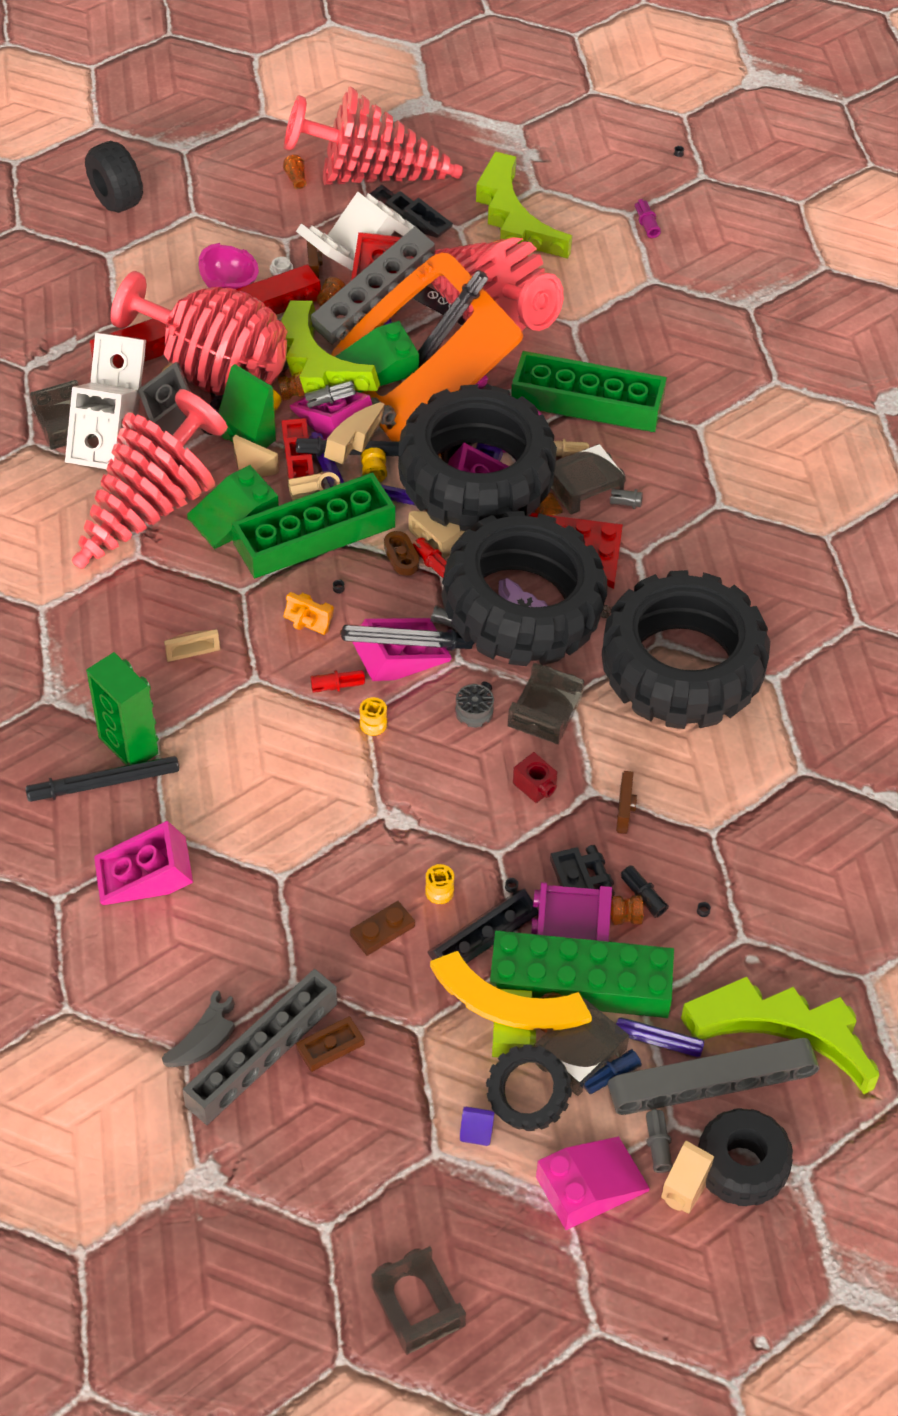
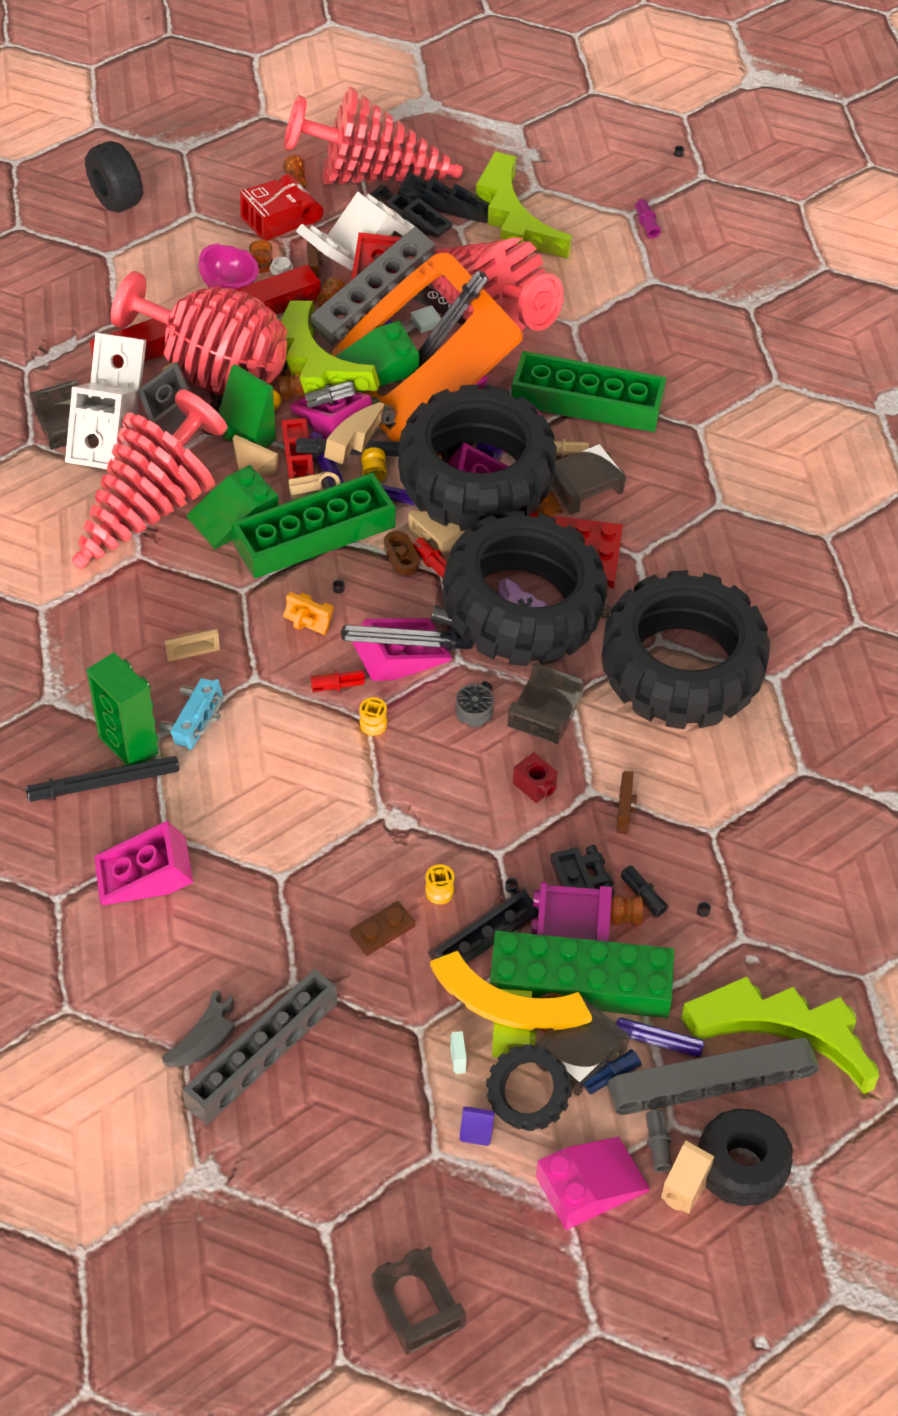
reddish brown plate [296,1016,365,1072] -> none
dark grey pin [610,488,643,509] -> none
none -> medium azure piece [159,678,223,750]
none -> red piece [240,174,324,242]
none -> clear orange wheel [249,240,273,273]
none -> black slope [398,171,490,223]
none -> light aqua tile [411,305,441,333]
none -> light aqua tile [450,1031,466,1074]

